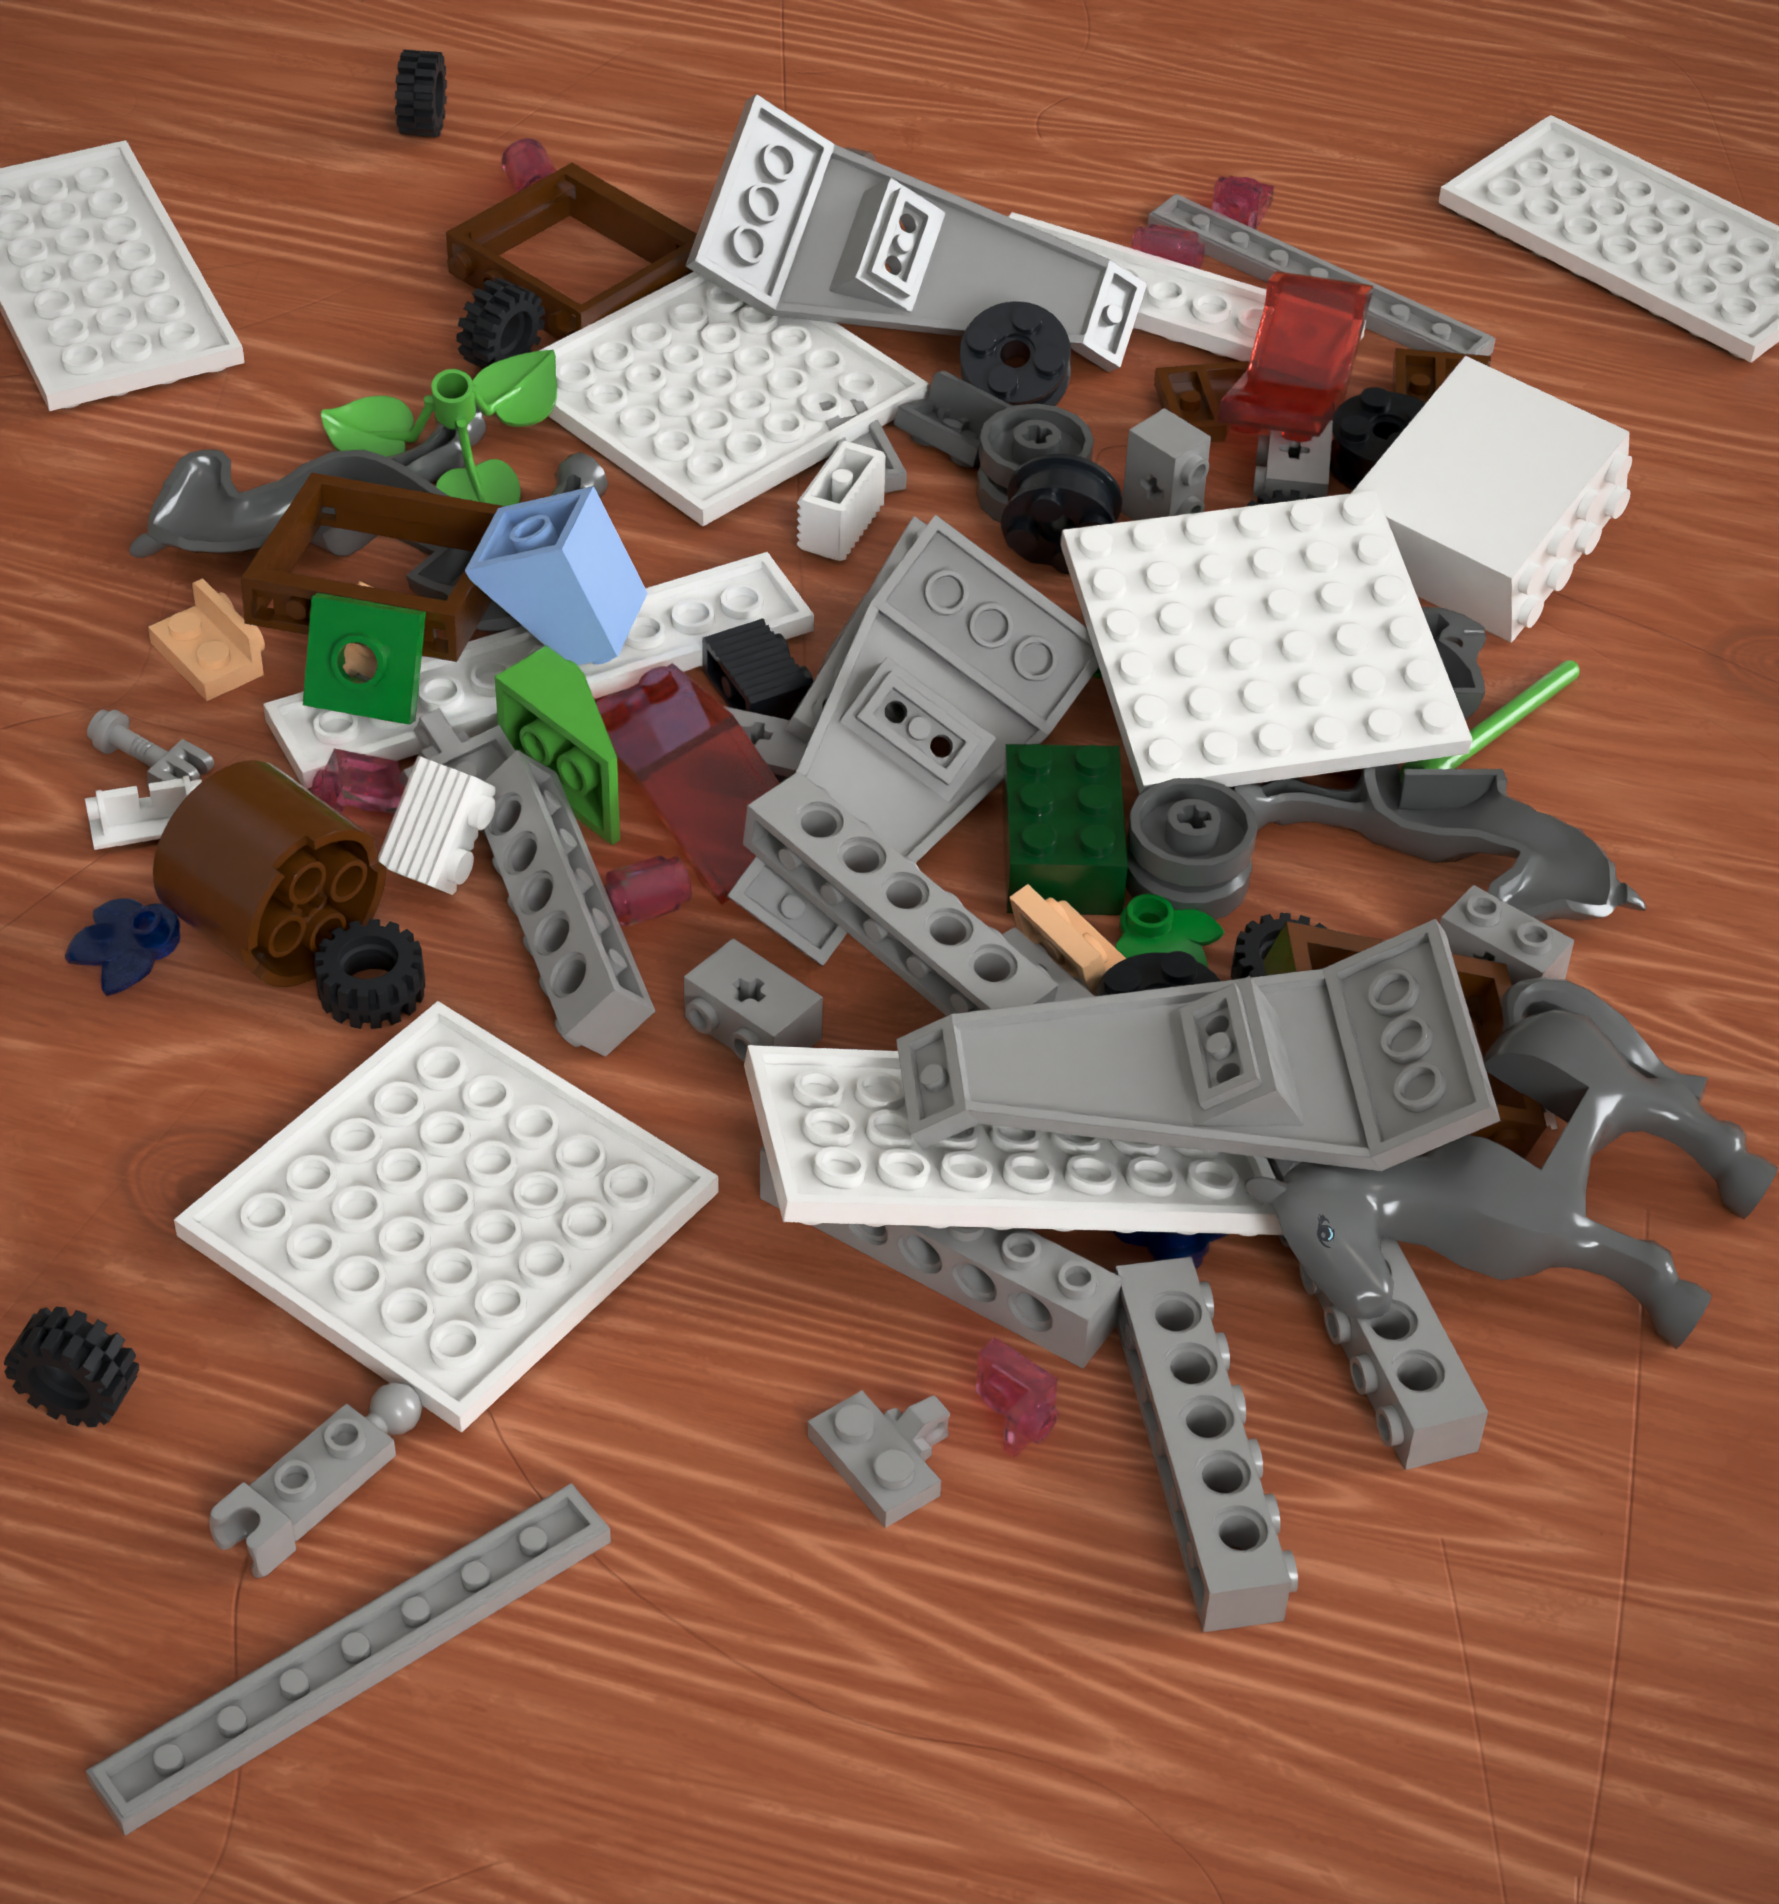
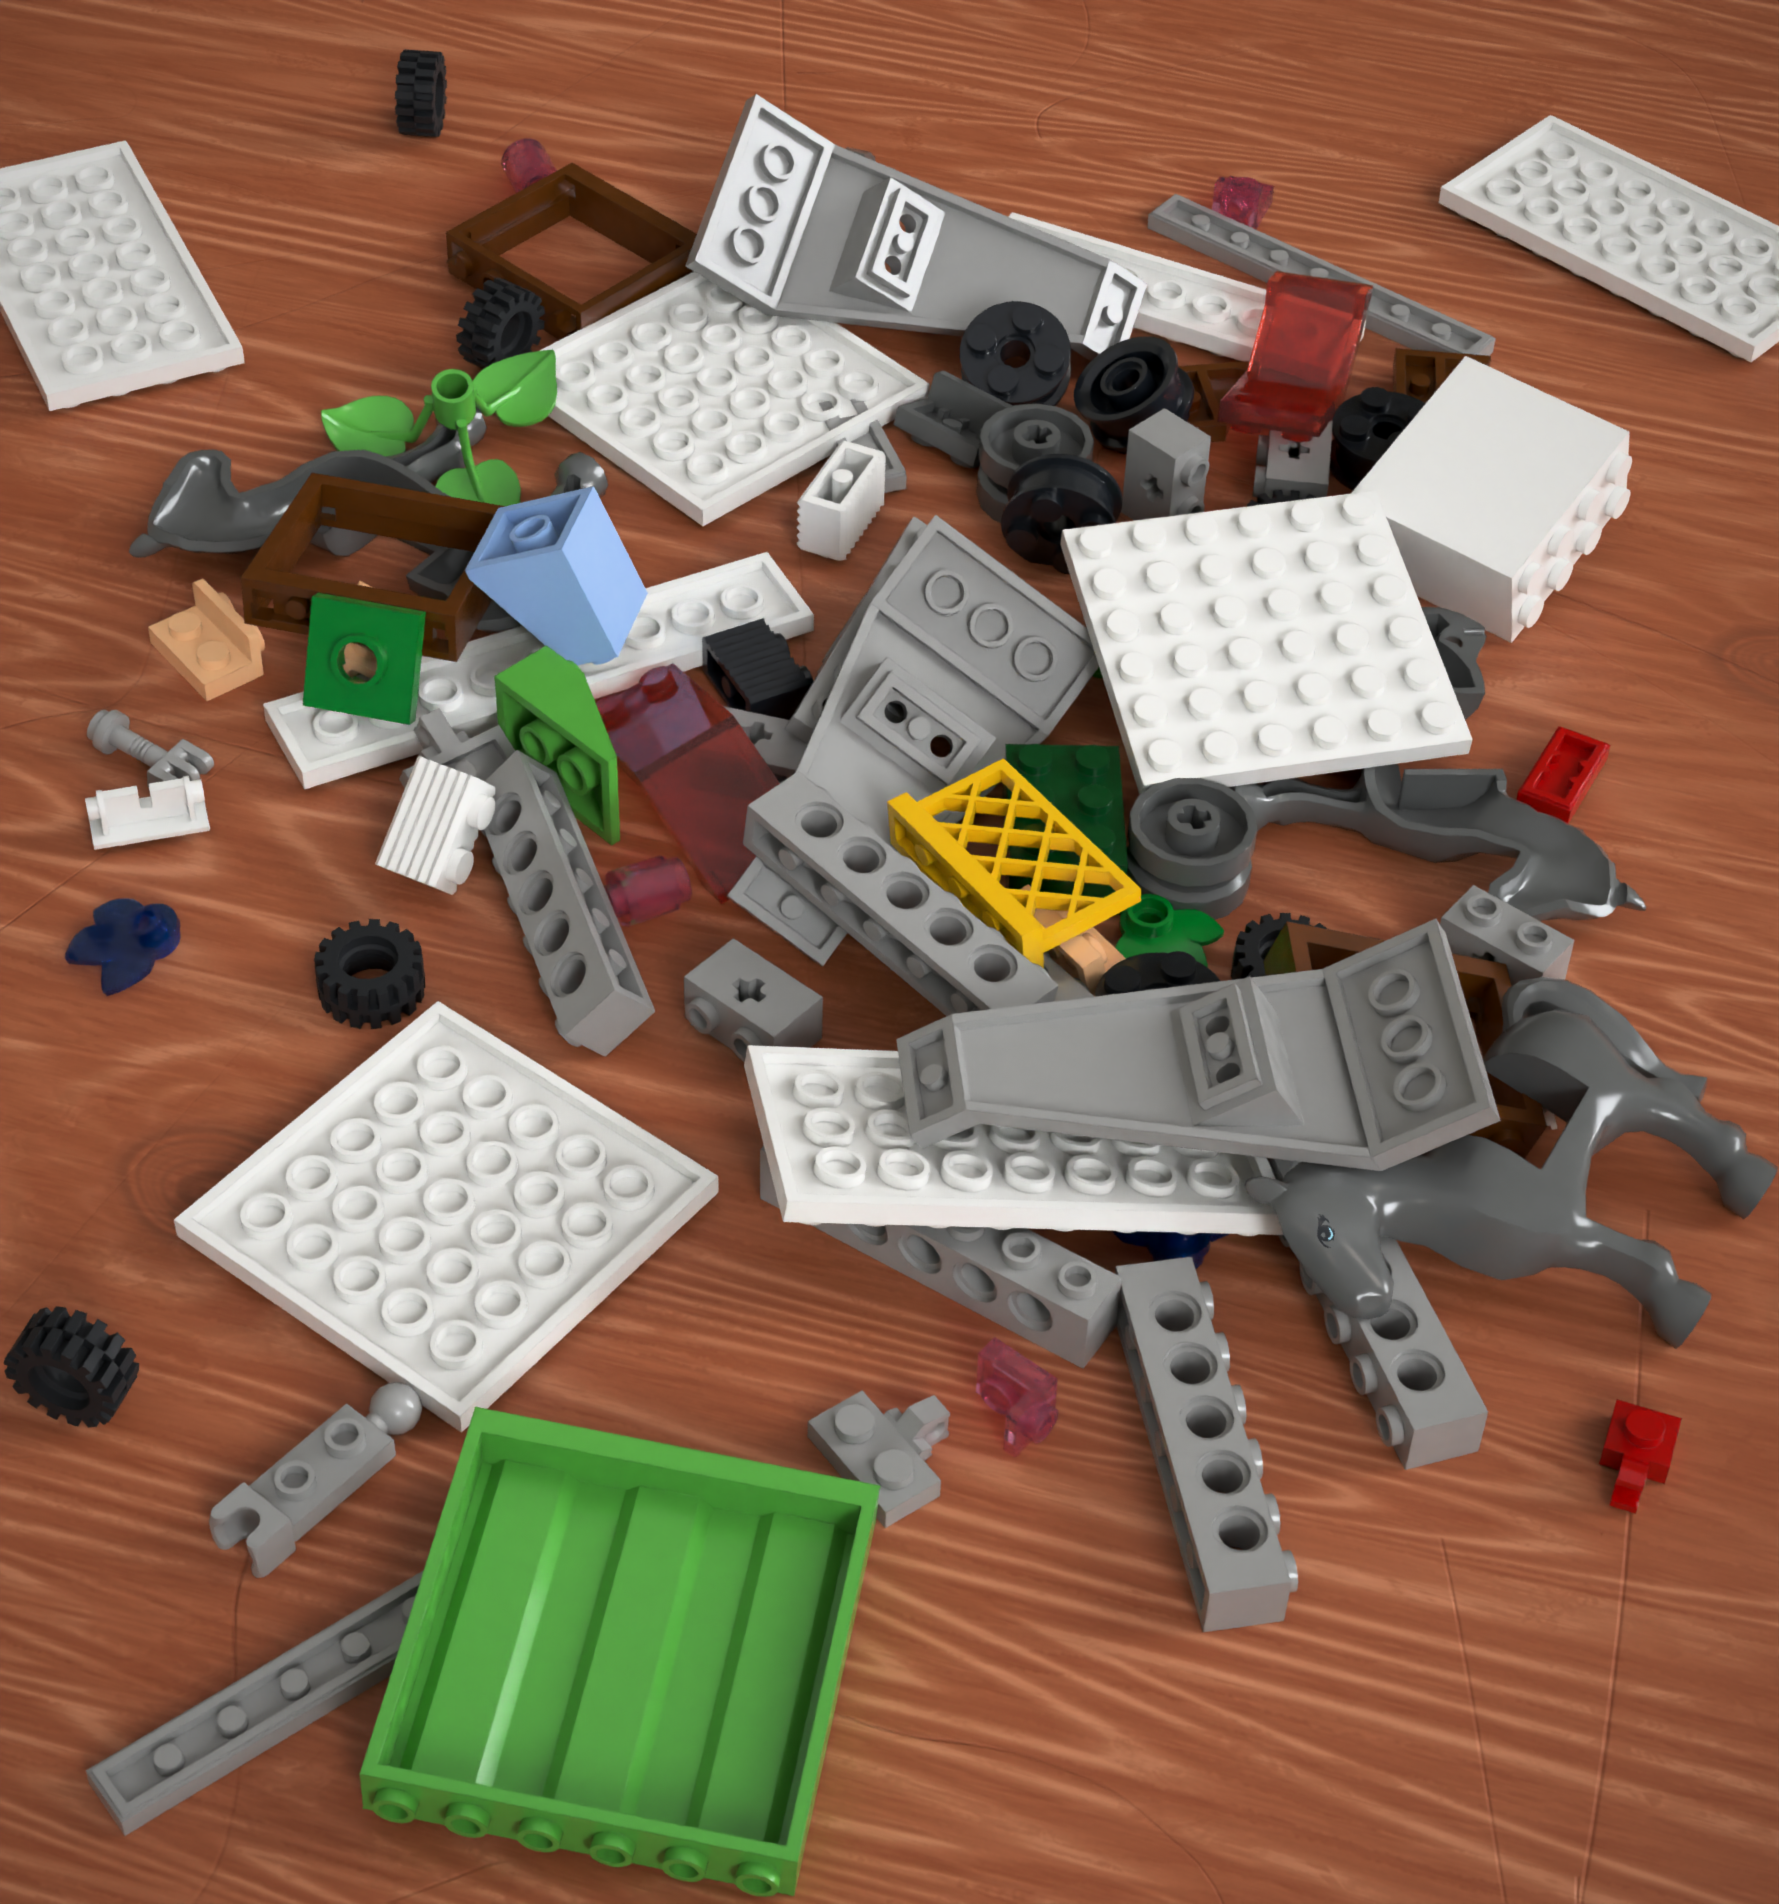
reddish brown brick [153,760,386,987] -> none
clear pink bracket [311,749,405,814] -> none
clear pink brick [1131,223,1205,269] -> none
bright green piece [1400,660,1580,783] -> none
none -> bright green panel [360,1407,880,1897]
none -> yellow fence [887,758,1141,968]
none -> black wheel [1074,336,1194,454]
none -> red plate [1516,726,1611,824]
none -> red plate [1599,1399,1682,1514]

